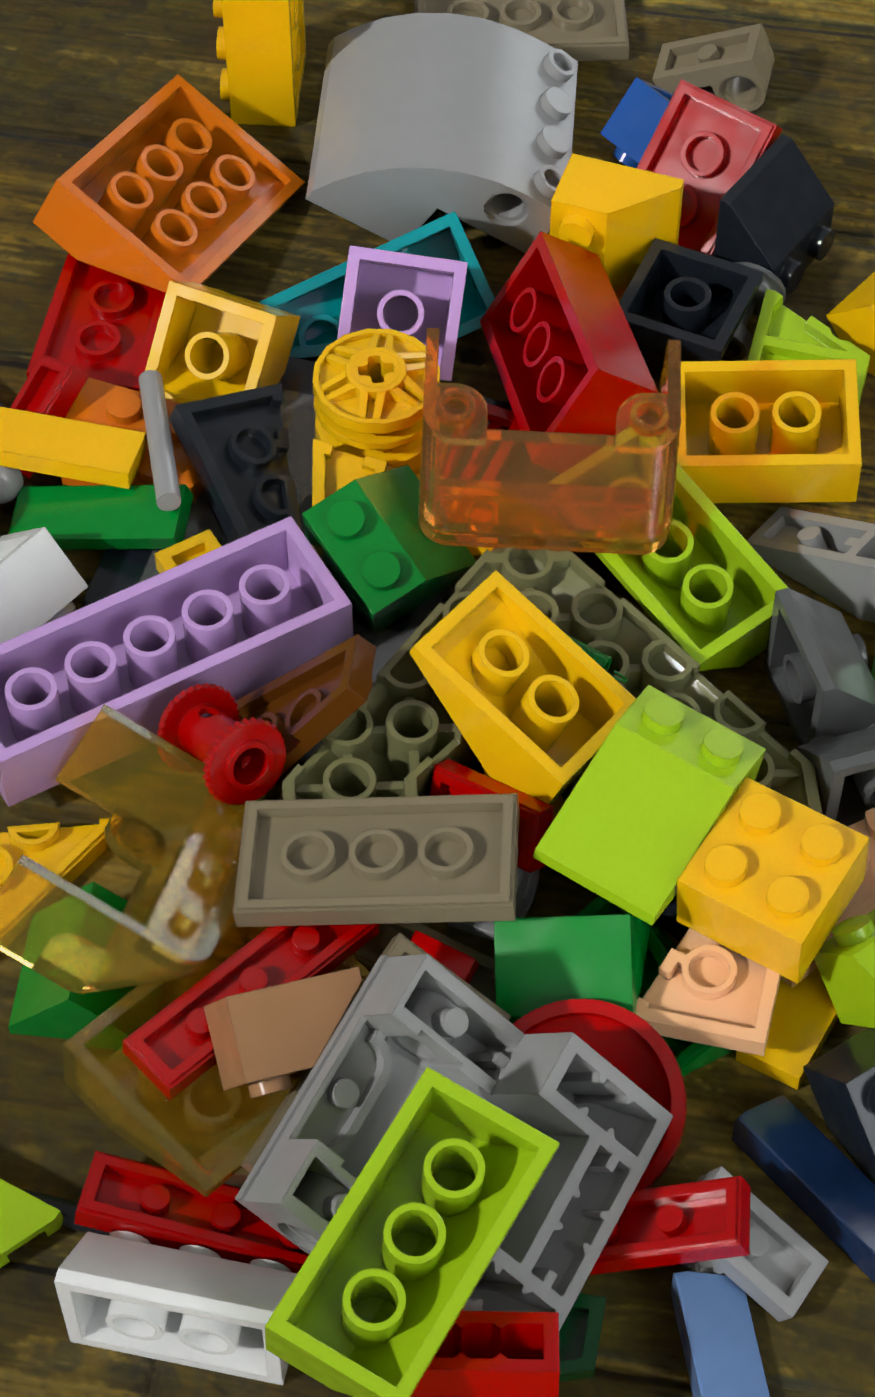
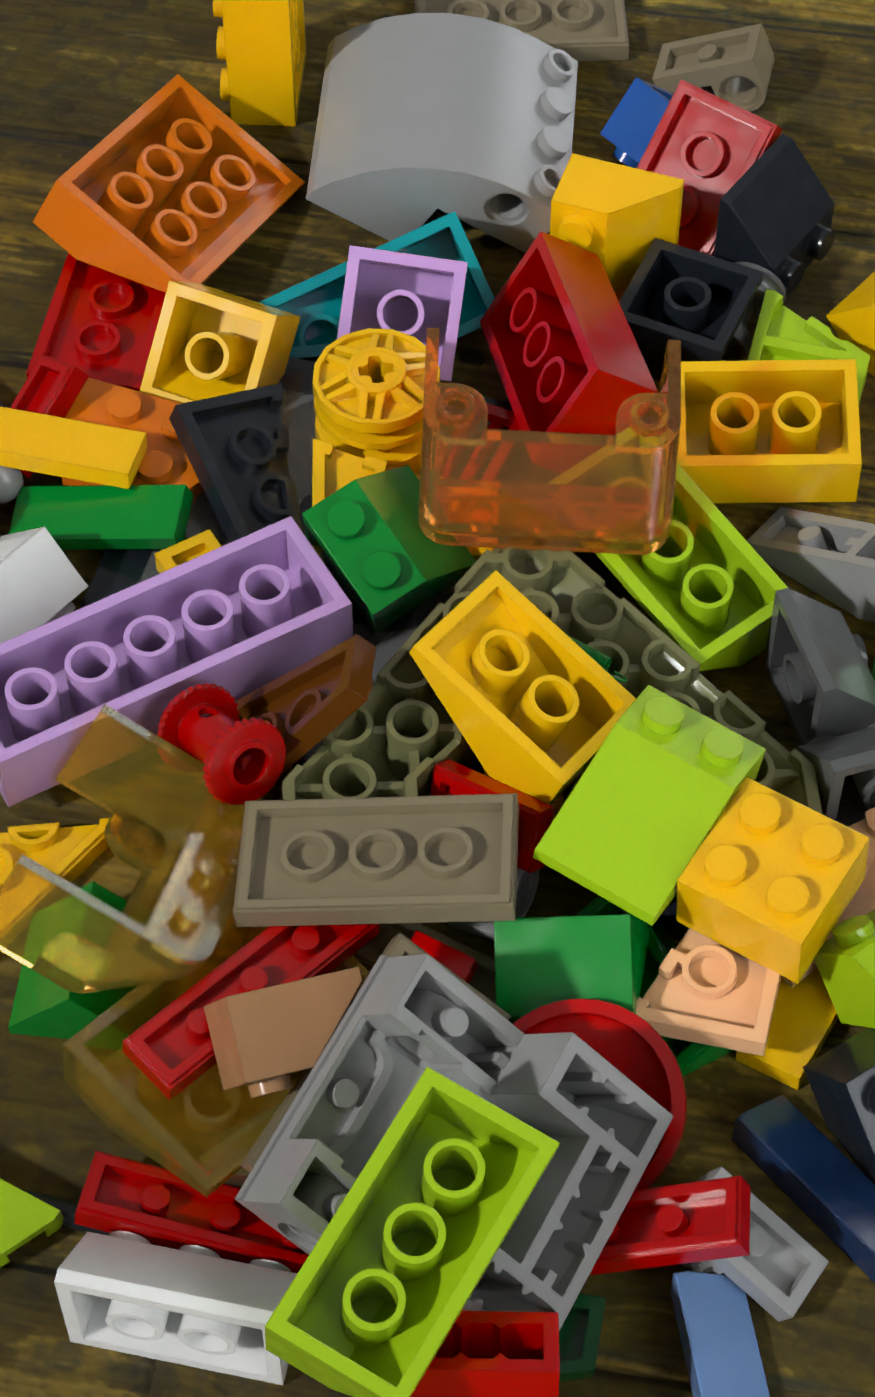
light grey bar [138,370,181,511] -> none

